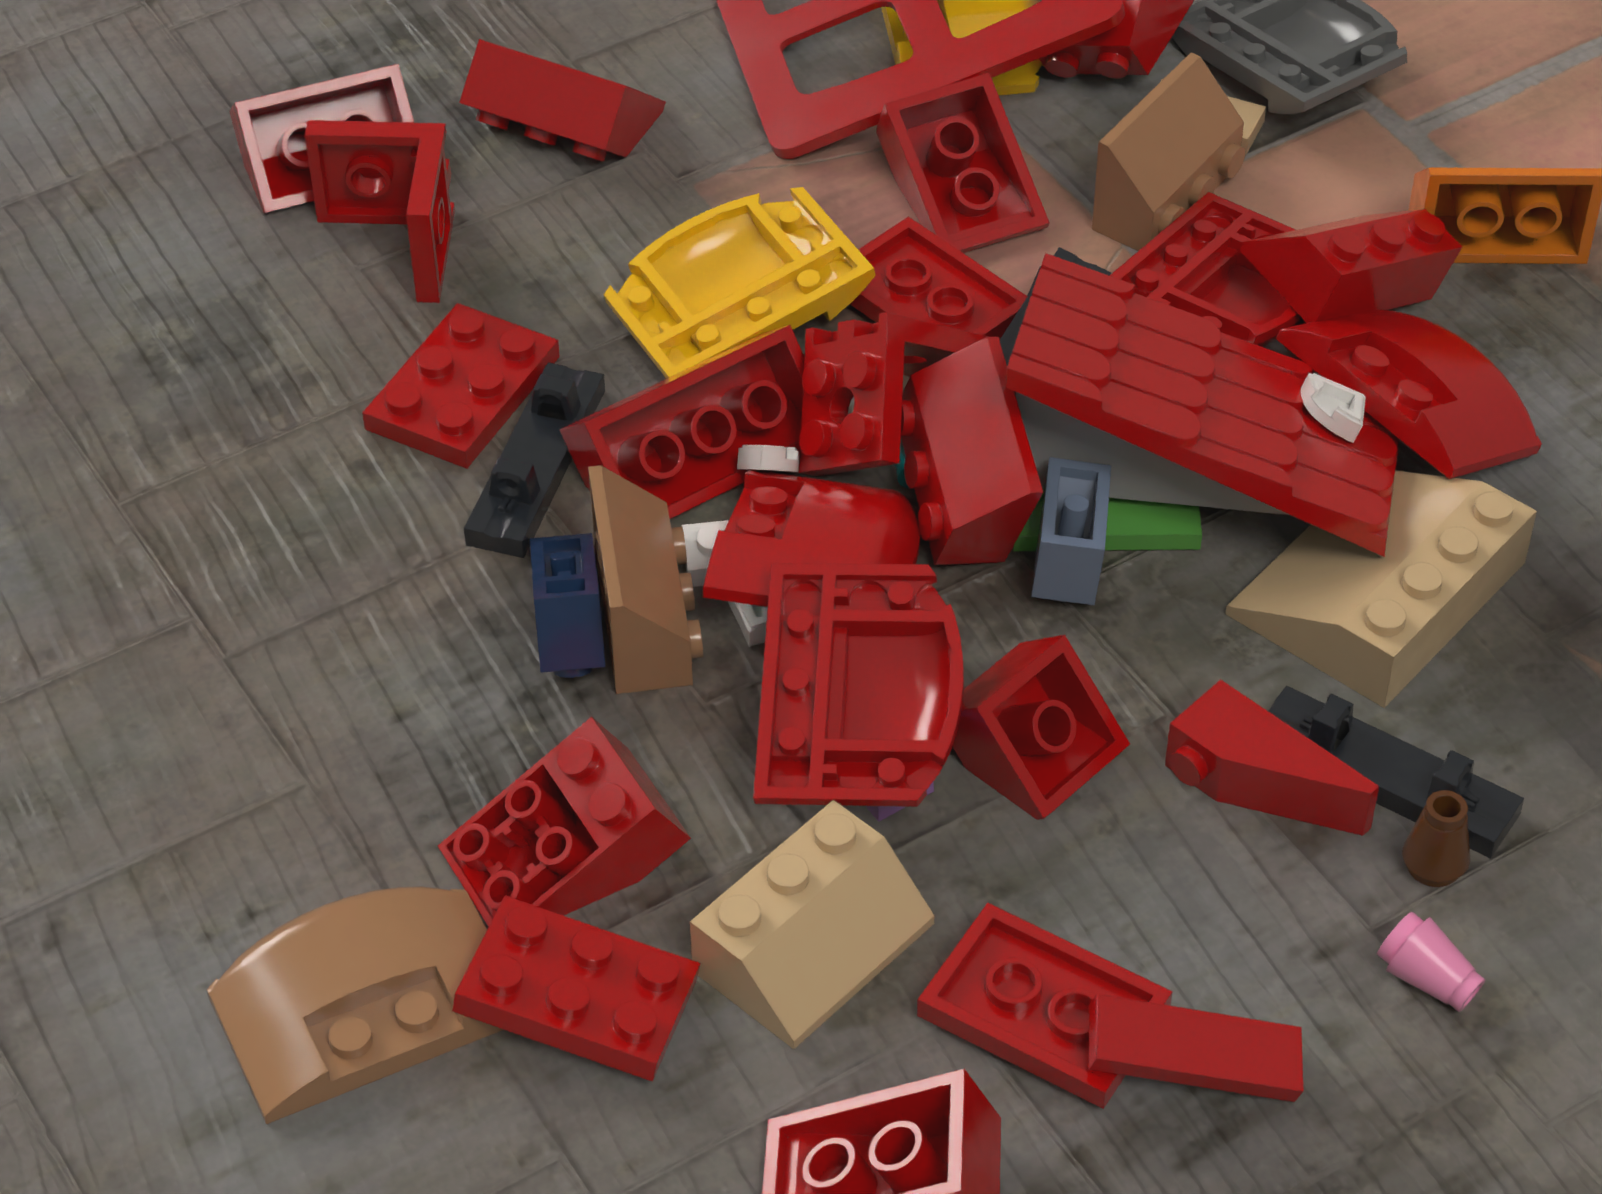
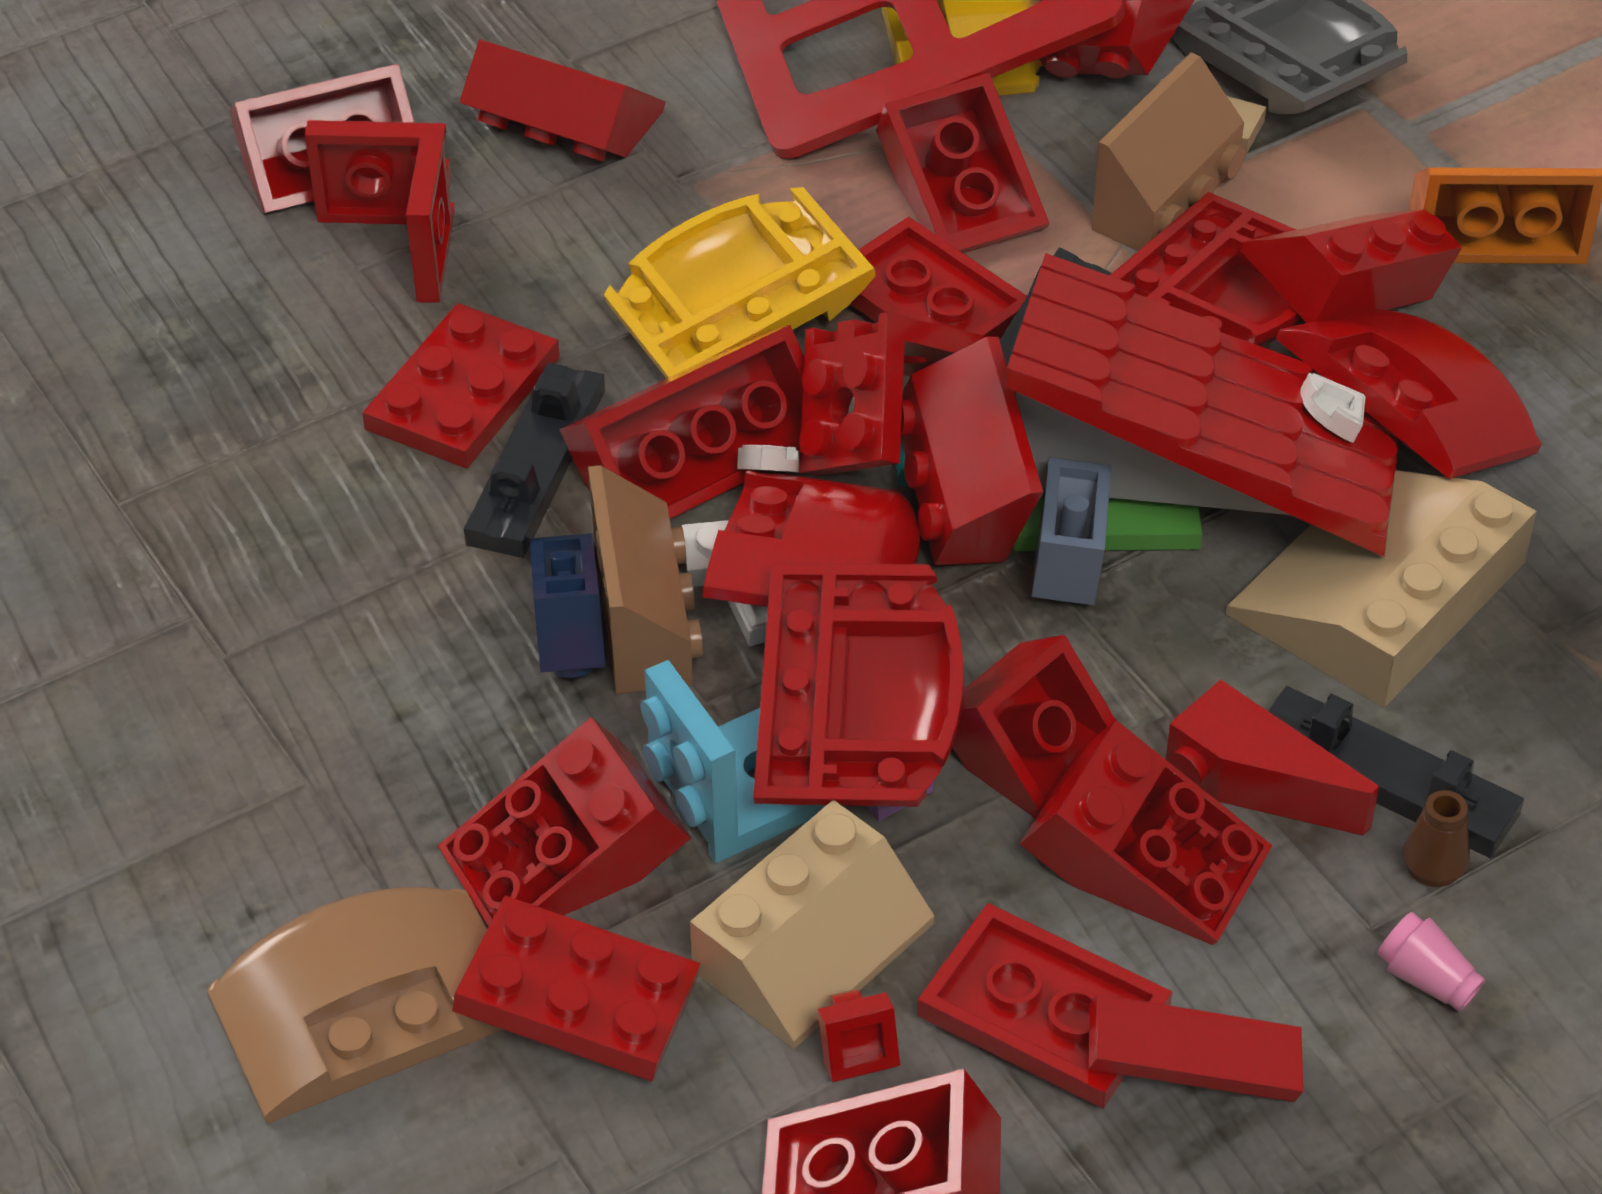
none -> medium azure bracket [640,660,826,864]
none -> red tile [818,989,900,1083]
none -> red slope [1019,720,1273,945]

